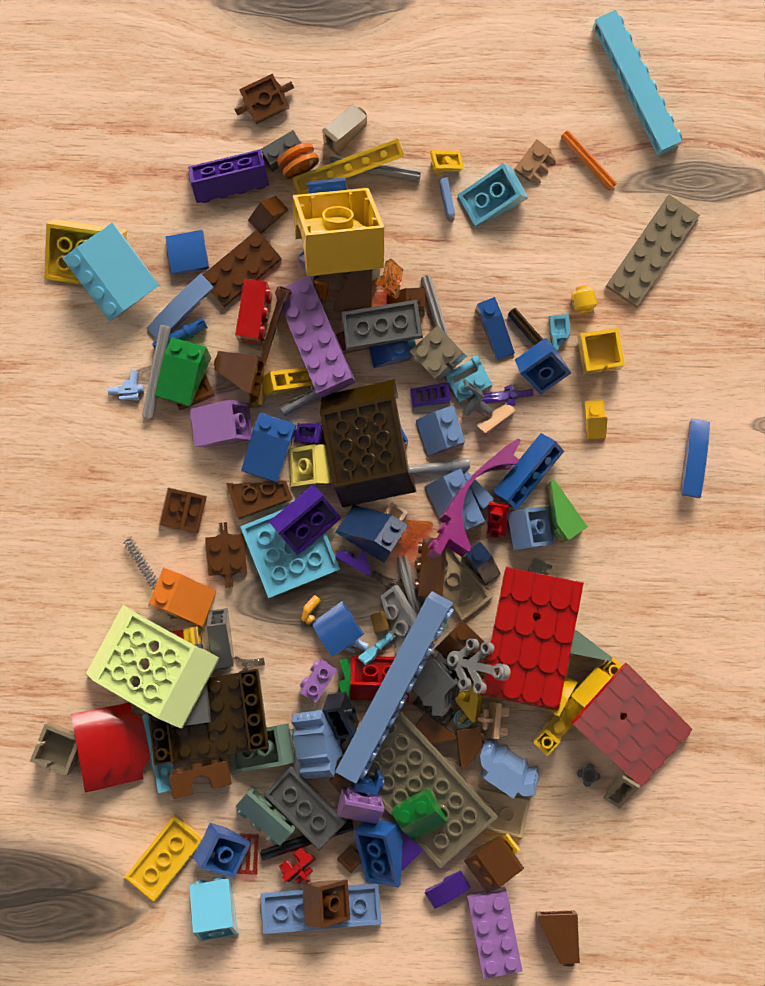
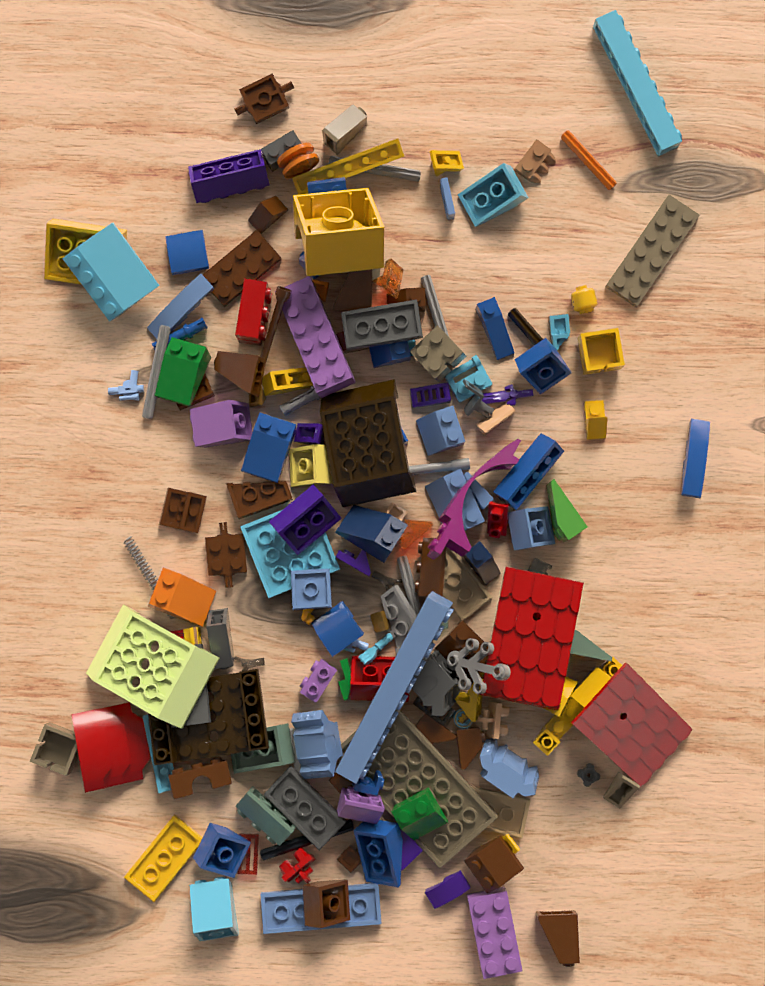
black brick [322,692,359,740] -> none
none -> medium blue tile [291,568,332,610]

